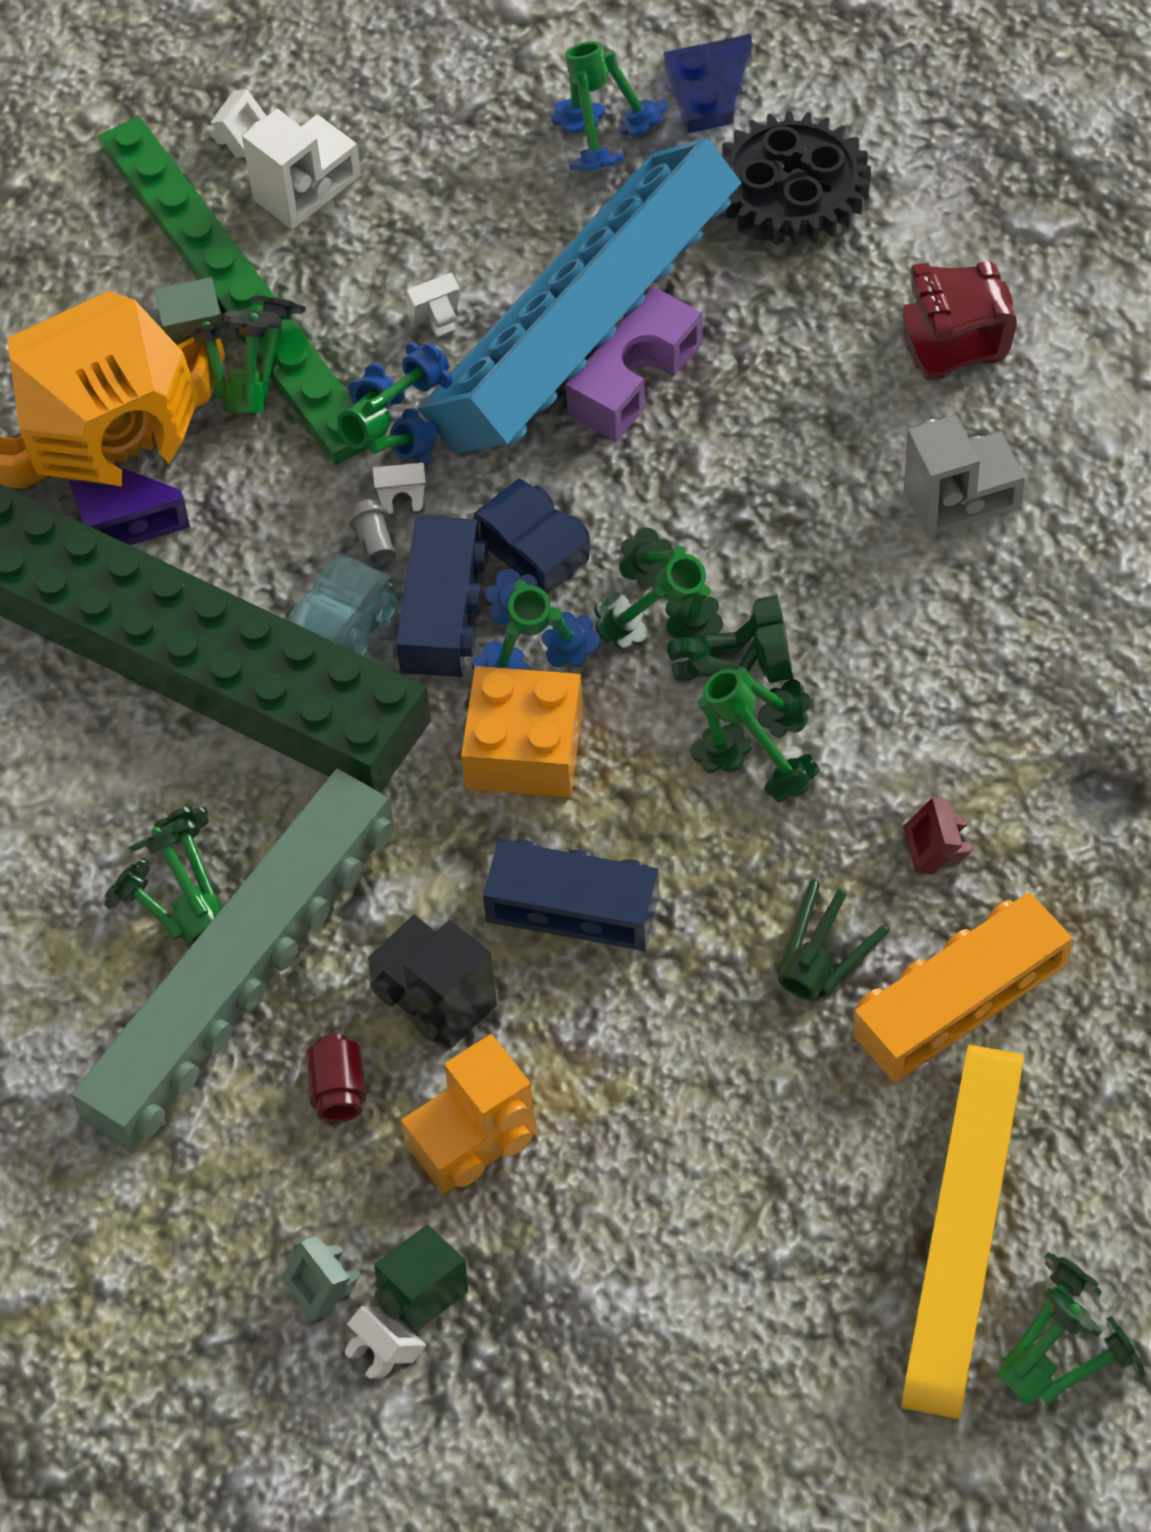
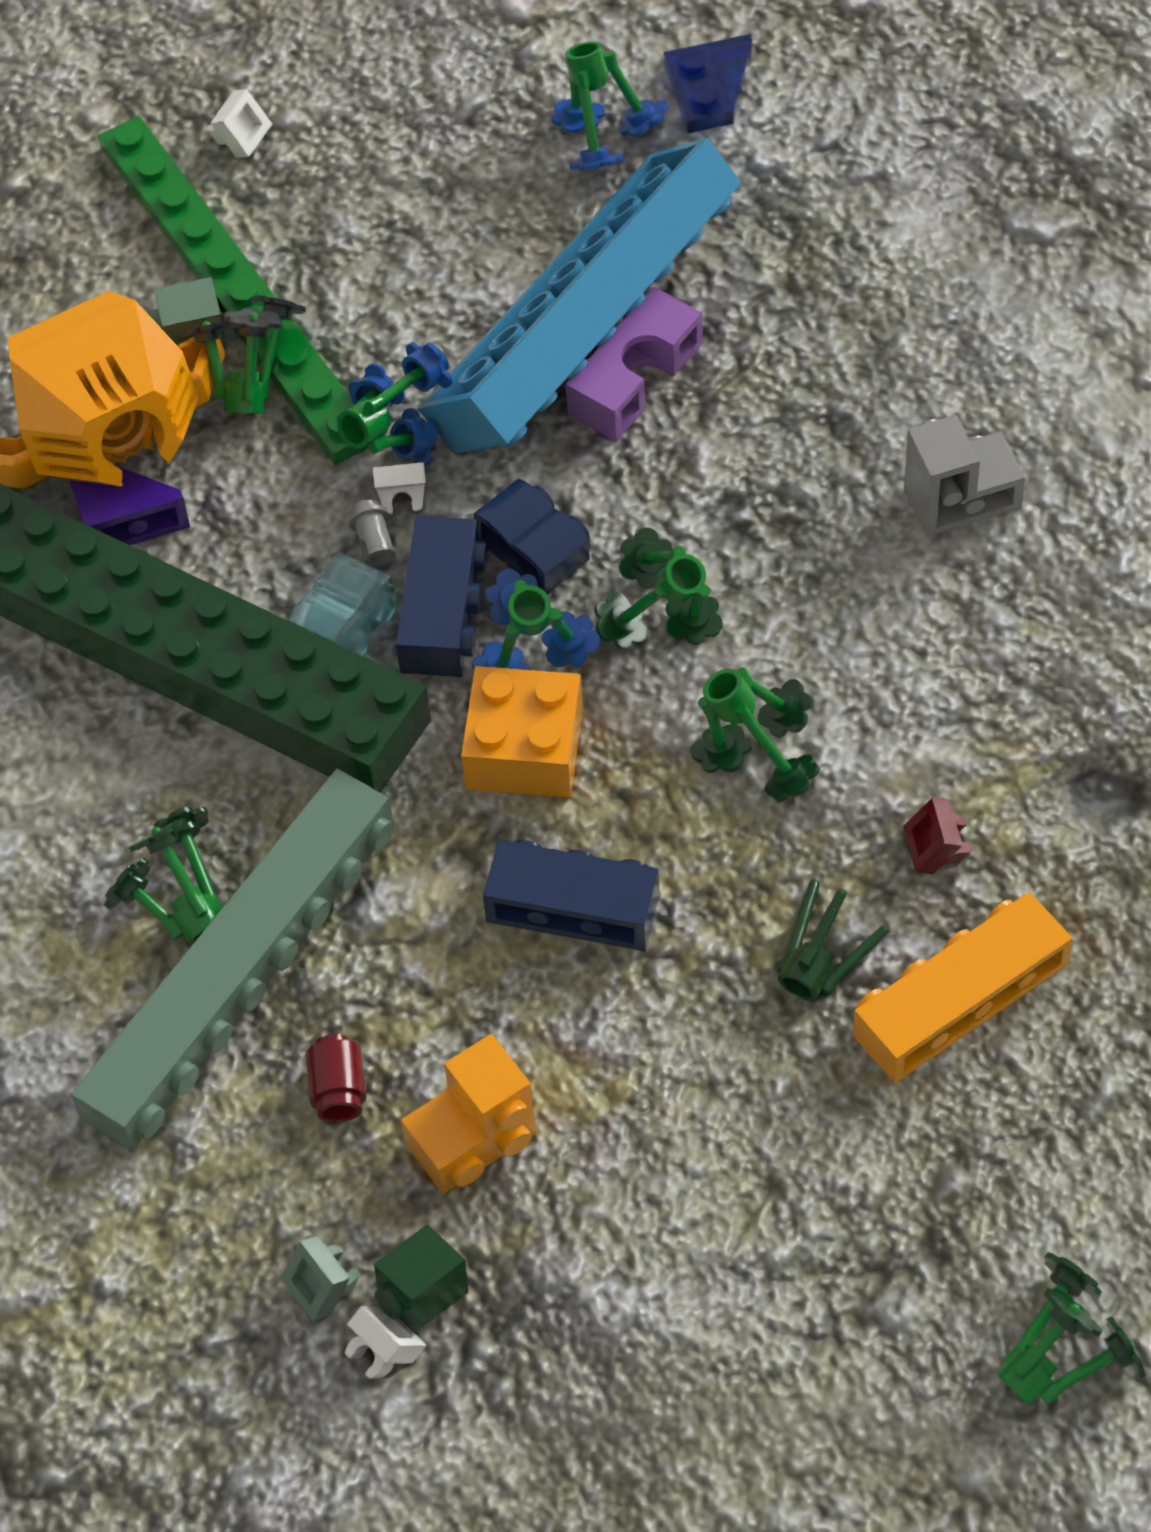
white brick [242,109,361,229] -> none
black brick [368,915,497,1049] -> none
white tile [405,272,460,339] -> none
dark green piece [667,594,794,684] -> none
black gear [722,111,871,246] -> none
yellow beam [901,1044,1024,1420] -> none
dark red piece [902,261,1017,381] -> none

